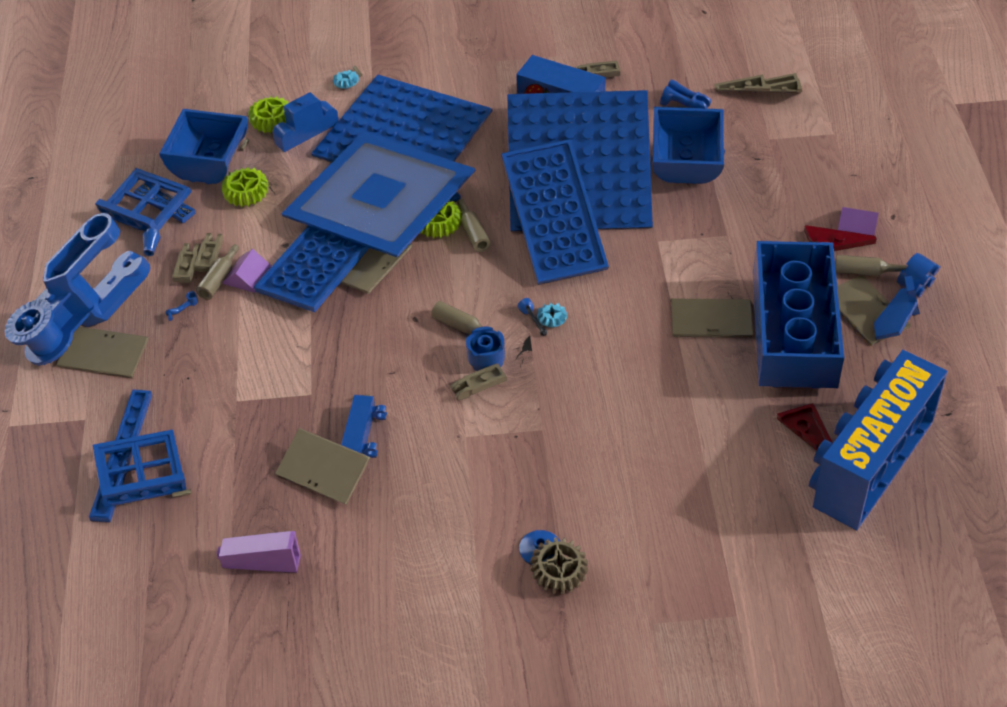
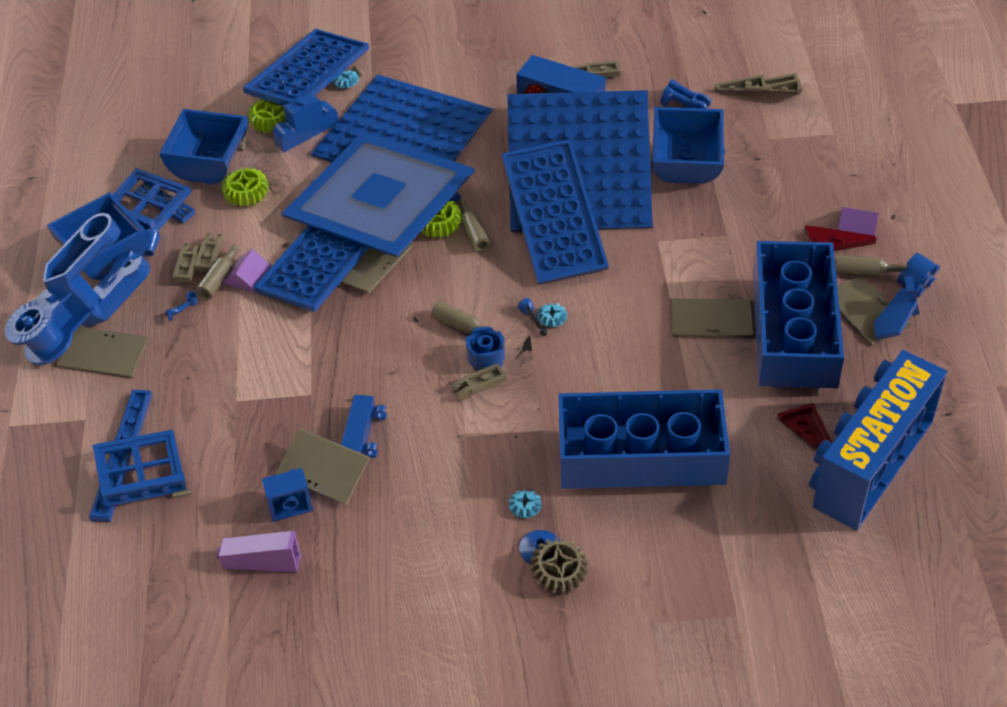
none -> blue container [47,192,147,280]
none -> blue plate [243,28,369,105]
none -> blue brick [262,468,313,522]
none -> medium azure gear [508,489,542,518]
none -> blue brick [558,389,730,489]

